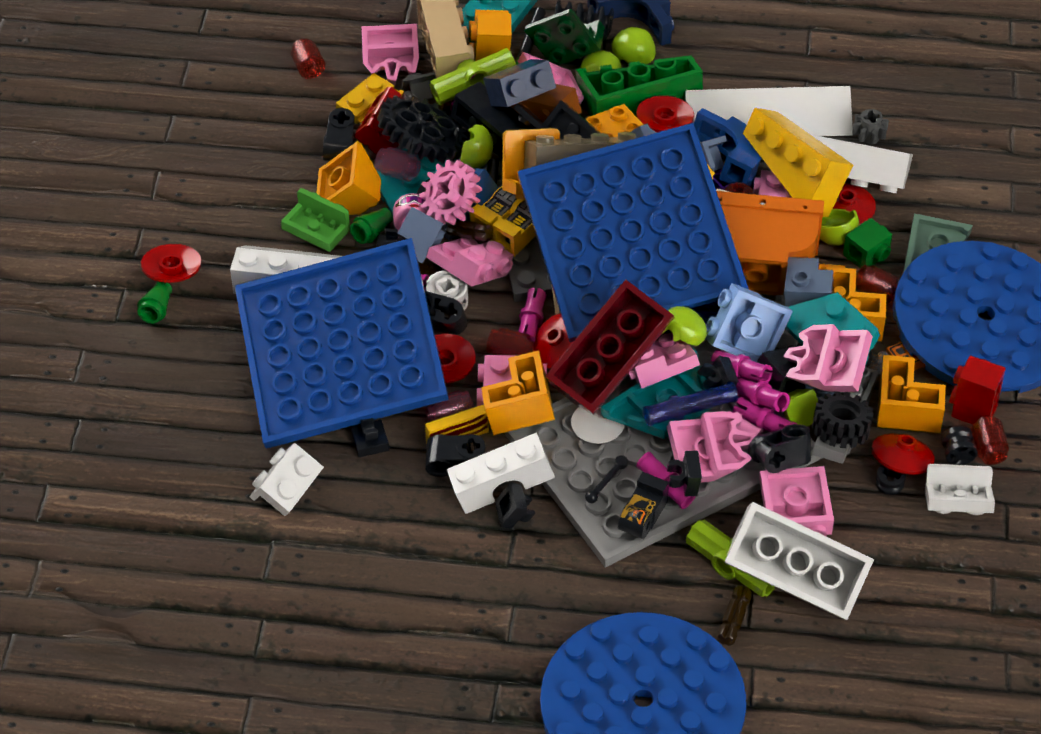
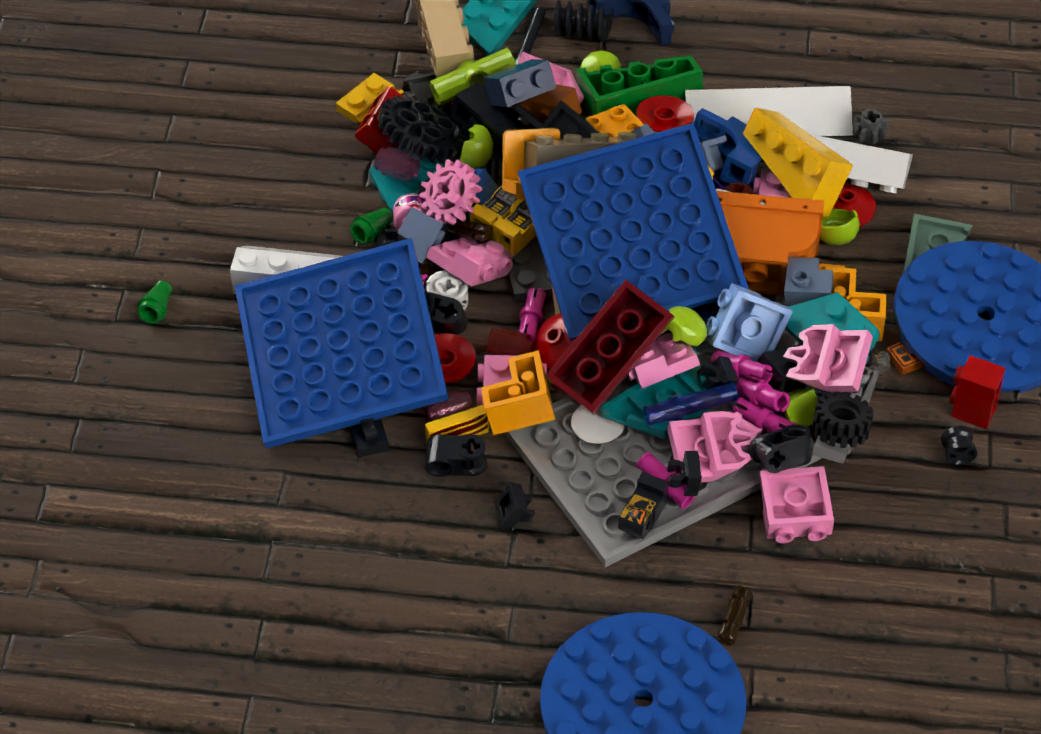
red dish [141,244,201,283] -> none
white bracket [249,443,324,516] -> none
bright green bracket [281,188,350,252] -> none
clear red brick [291,39,326,79] -> none
light orange slope [316,141,381,215] -> none
black piece [323,108,355,161] -> none
bright pink plate [361,24,419,85] -> none
white arch [447,432,555,514] -> none
light orange brick [469,9,512,61] -> none
dark green bracket [524,9,605,65] -> none
black hinge [585,455,628,504] -> none
lime hair [611,27,656,65] -> none
lime piece [686,519,775,597] -> none
white slope [724,502,874,620] -> none
green brick [843,218,892,272] -> none
clear red brick [856,265,900,305] -> none
red dish [871,433,935,475] -> none
black bush [876,465,906,495] -> none
light orange brick [877,355,946,433] -> none
white bracket [925,464,995,515] -> none
clear red brick [971,416,1009,465] -> none

